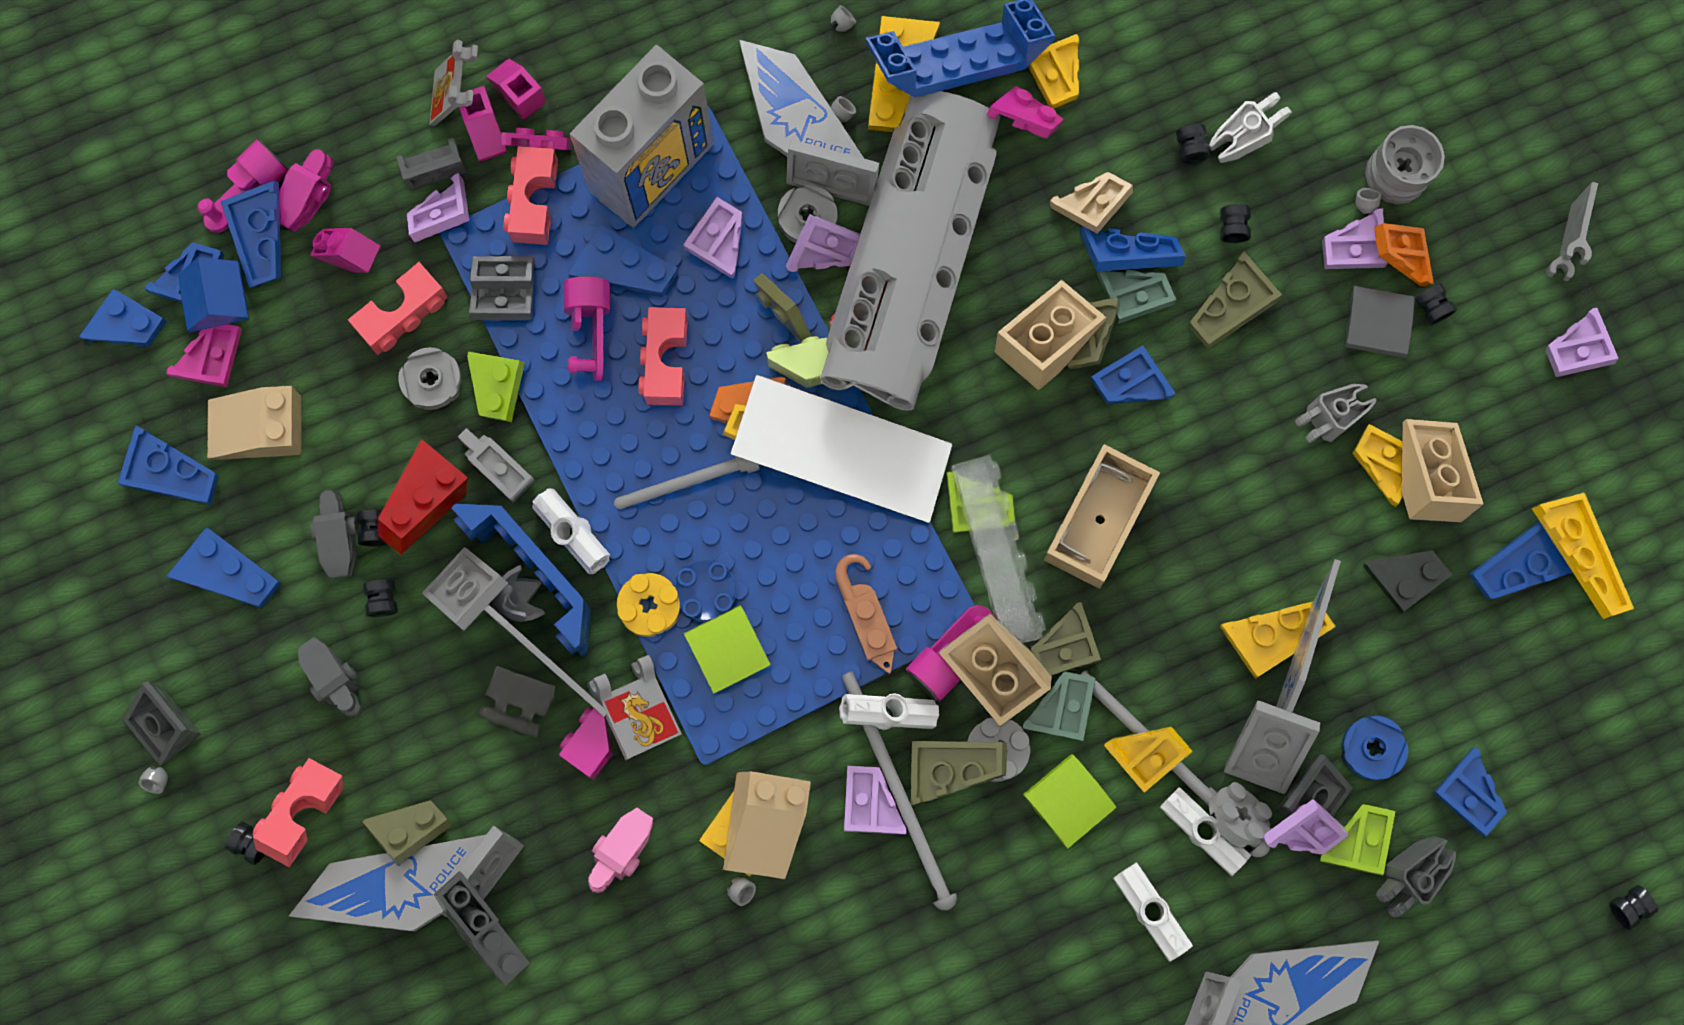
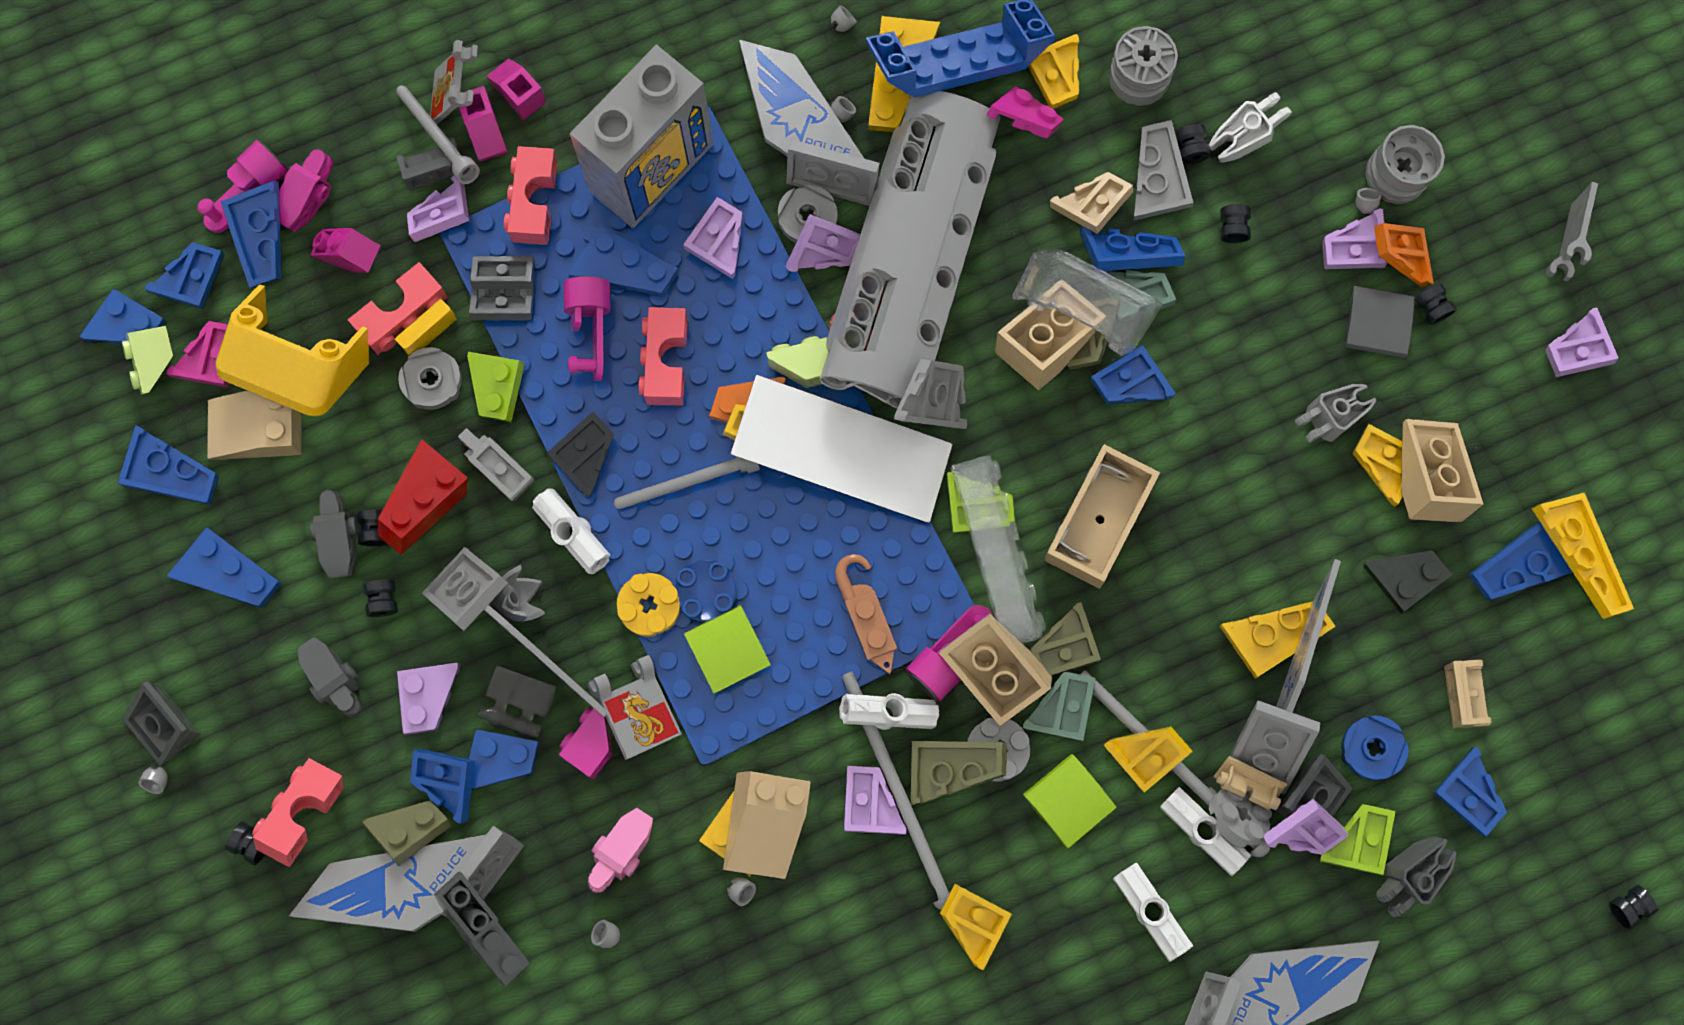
blue slope [178,257,249,333] -> none
blue slope [452,504,592,658] -> none
dark pink wing [501,128,572,150] -> none
olive wing [753,273,812,343] -> none
olive wing [1189,252,1282,349] -> none
none -> yellowish green slope [122,326,173,395]
none -> yellow windscreen [216,284,369,416]
none -> yellow slope [395,299,457,356]
none -> light grey piece [396,85,480,184]
none -> lavender wing [397,663,460,735]
none -> blue wing [410,749,474,823]
none -> blue wing [469,729,540,791]
none -> black wing [547,412,614,498]
none -> light grey hinge [591,920,620,948]
none -> light grey wing [894,359,967,429]
none -> yellow wing [940,884,1012,970]
none -> clear windscreen [1012,249,1162,356]
none -> light grey wheel [1108,26,1178,106]
none -> light grey wing [1134,120,1193,220]
none -> tan hinge [1214,756,1287,811]
none -> tan hinge [1444,660,1492,729]

